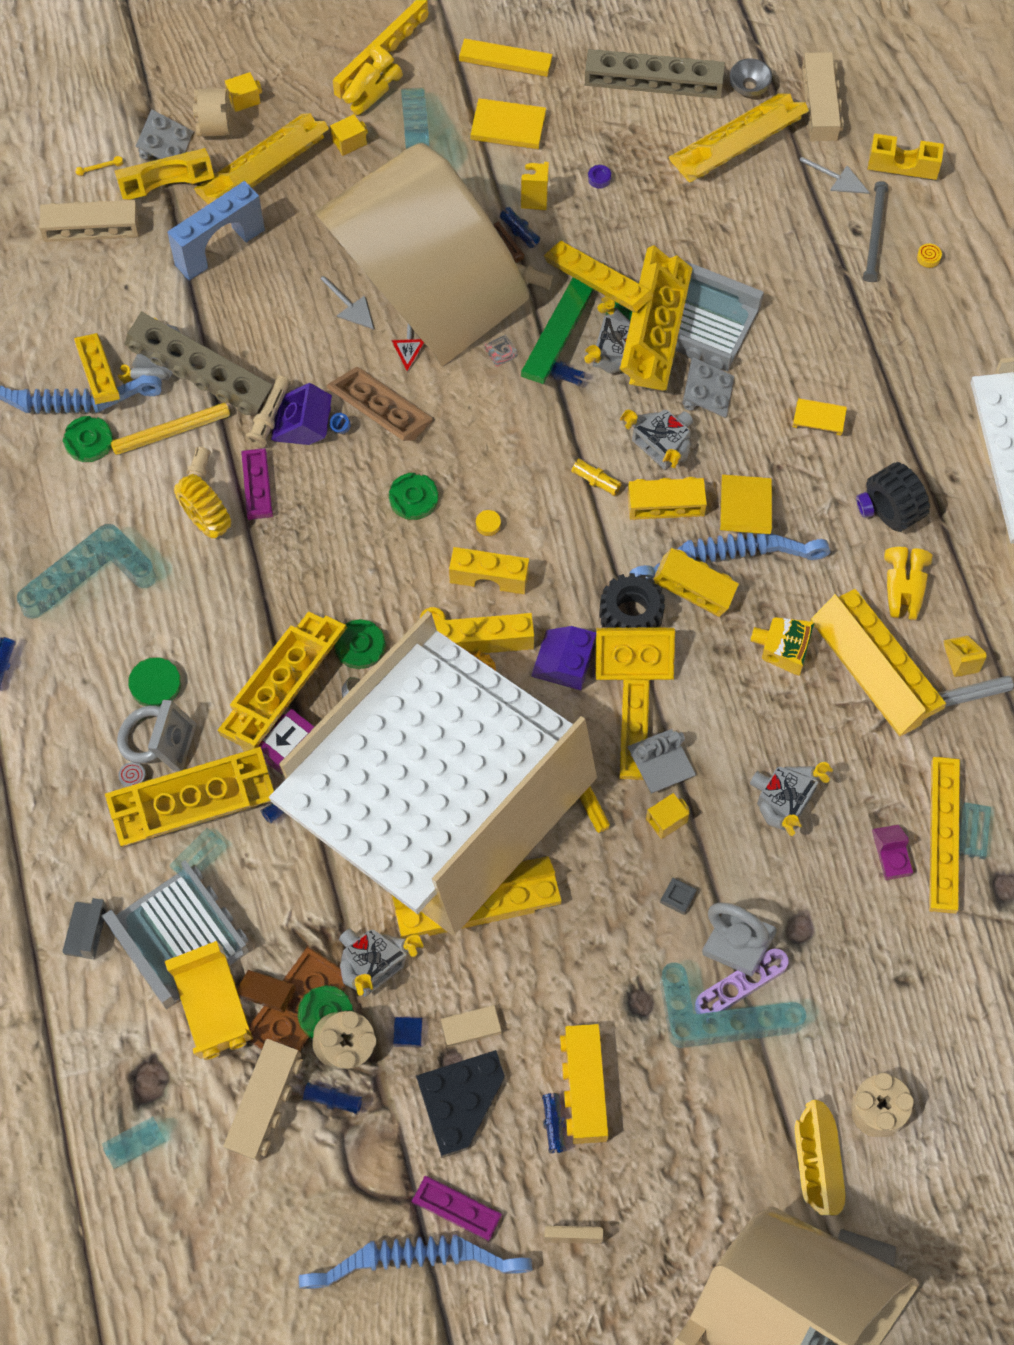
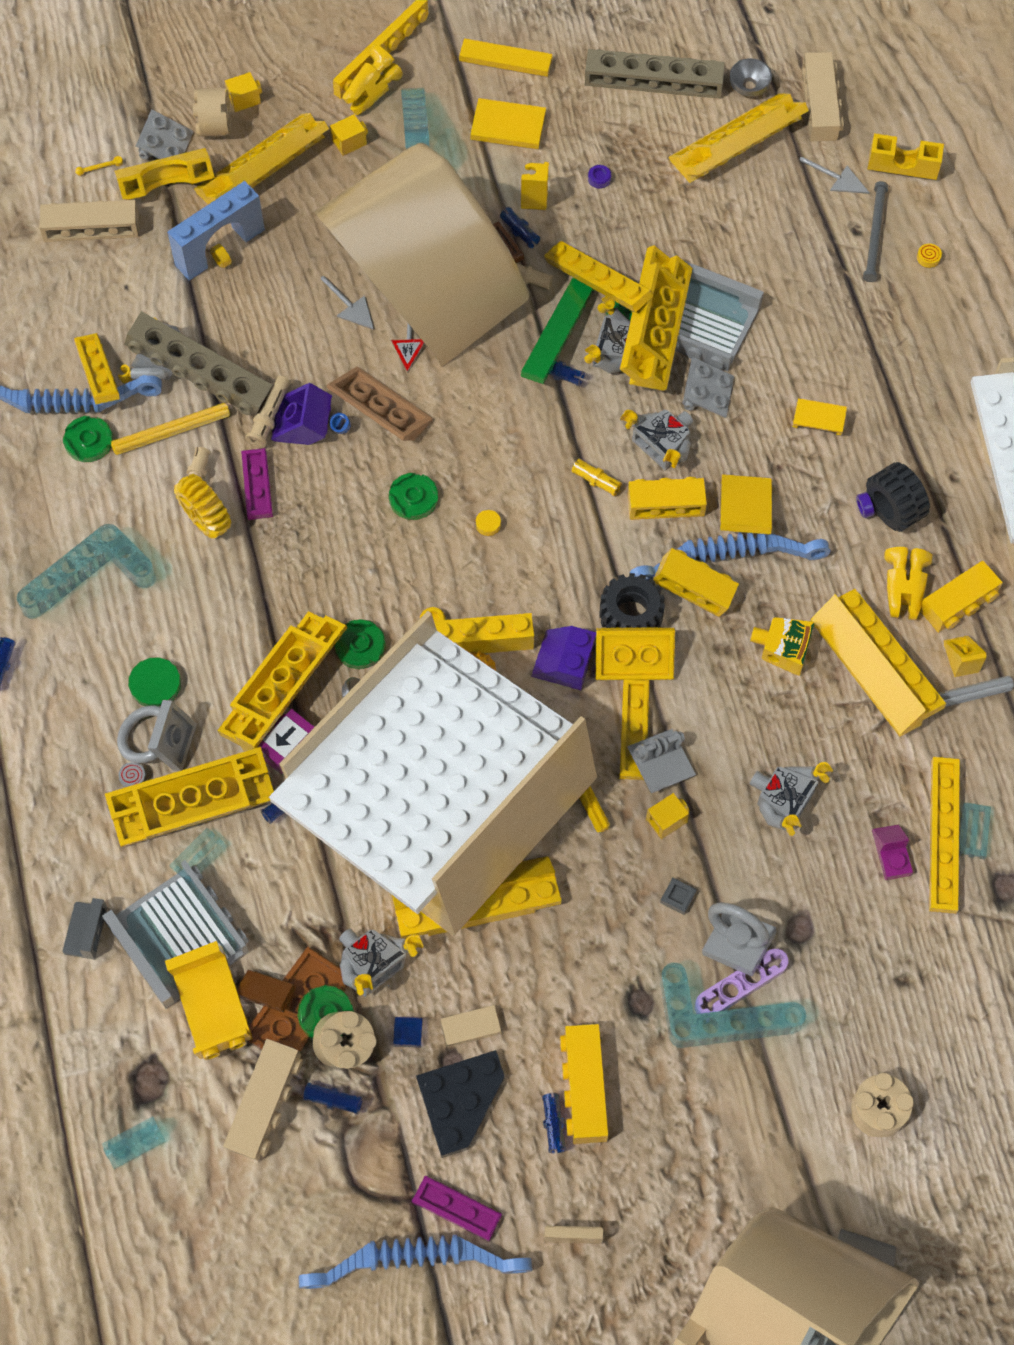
yellow arch [449,547,529,595] -> none
clear tile [485,334,518,367] -> none
yellow brick [795,1099,845,1216] -> none
none -> yellow tile [210,243,232,268]
none -> yellow brick [920,560,1003,633]

